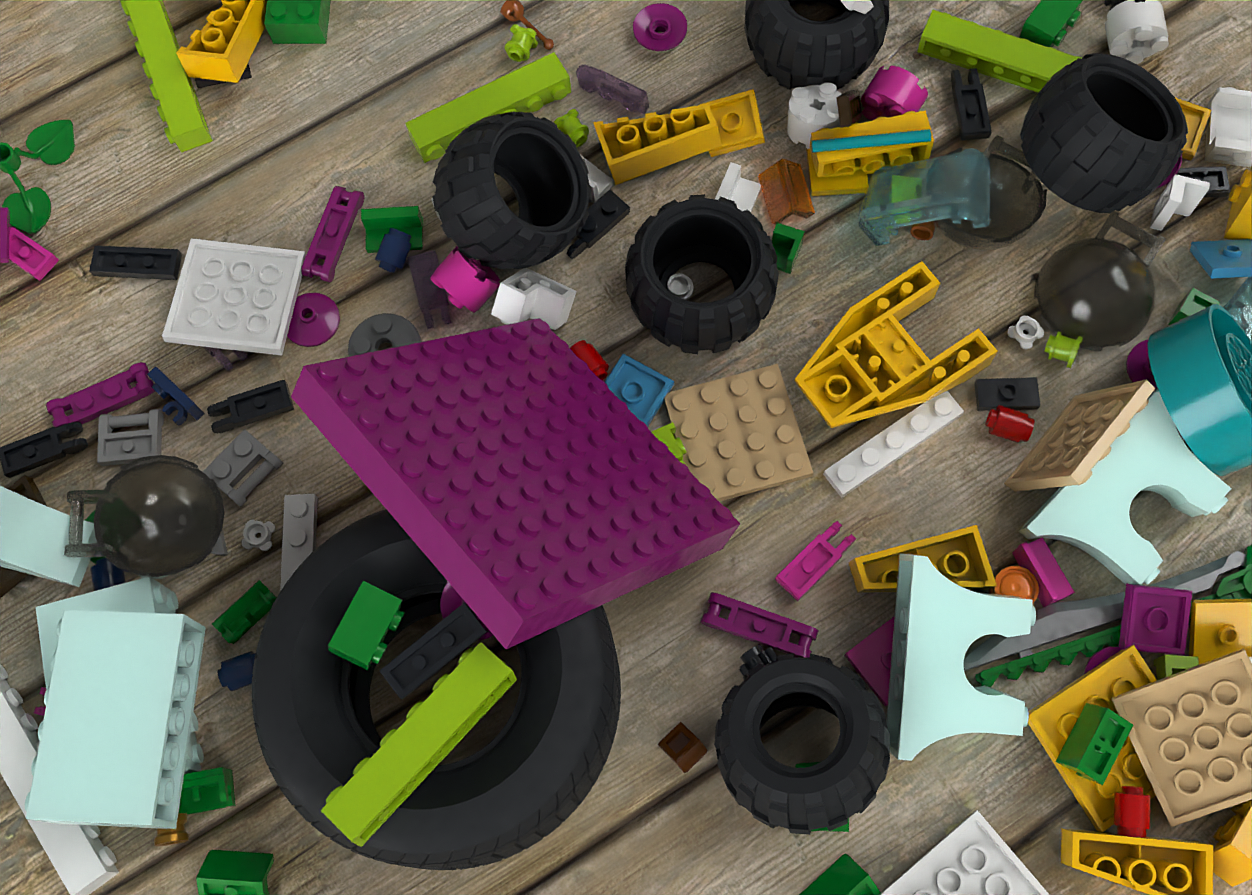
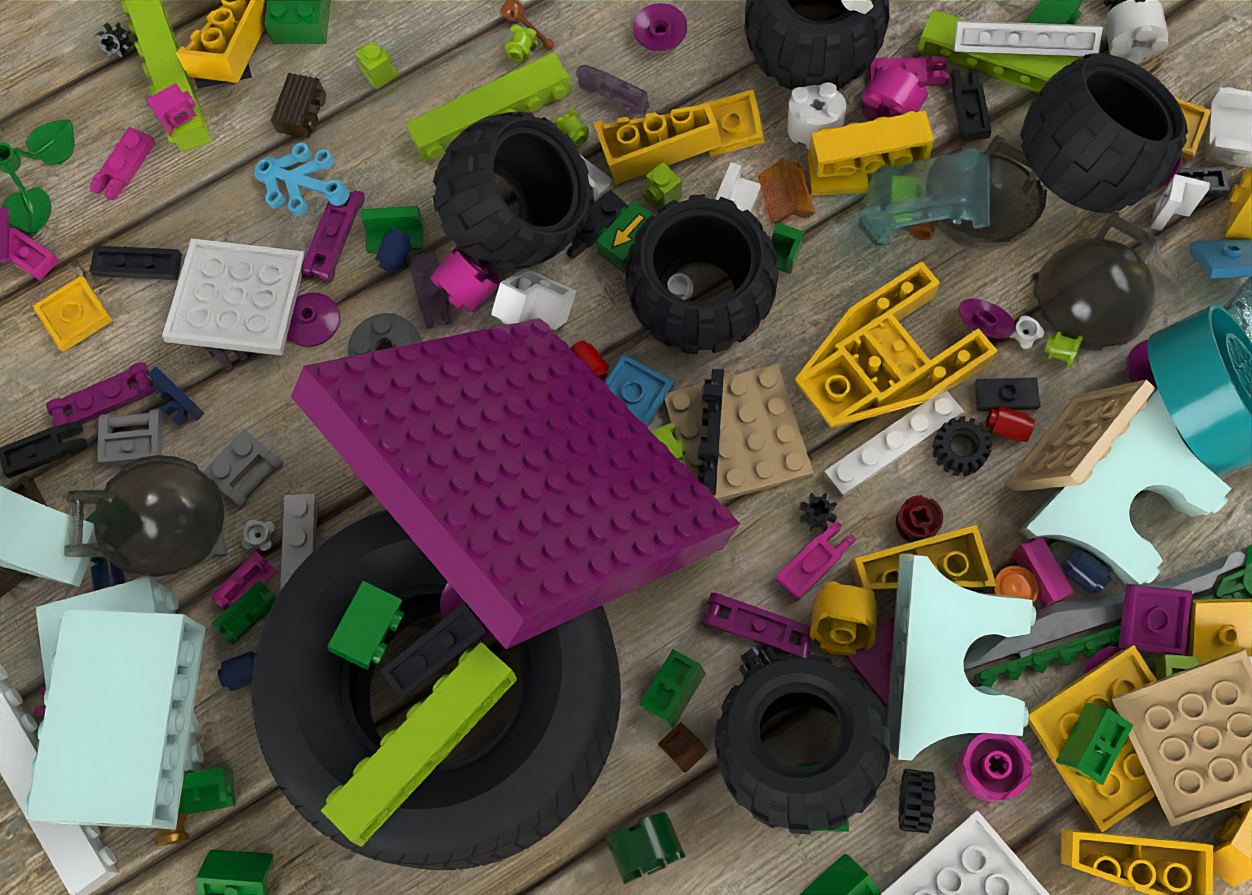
black hinge [207,380,294,434] -> none
teal bar [811,129,931,153] -> none
dark brown tile [836,89,863,128] -> none
red brick [1114,786,1151,838] -> none
green panel [1168,288,1220,325] -> none
none -> yellow plate [32,275,114,353]
none -> dark pink hinge [89,127,156,200]
none -> black gear [95,22,133,58]
none -> dark pink window [146,83,197,137]
none -> dark pink hinge [211,551,277,610]
none -> medium azure plant [254,143,350,216]
none -> dark brown brick [271,72,326,138]
none -> lime brick [355,41,399,90]
none -> green brick [596,201,654,273]
none -> dark green brick [606,812,686,885]
none -> green hinge [639,649,706,729]
none -> lime brick [642,162,682,211]
none -> black hinge [697,369,724,496]
none -> black gear [799,493,837,532]
none -> yellow brick [810,581,878,655]
none -> dark pink hinge [869,56,949,88]
none -> dark red wheel [896,495,943,543]
none -> black tyre [898,768,936,834]
none -> black tyre [932,416,992,476]
none -> white plate [953,21,1103,56]
none -> dark pink brick [955,733,1032,803]
none -> magenta dish [958,298,1016,339]
none -> dark blue brick [1060,547,1112,594]

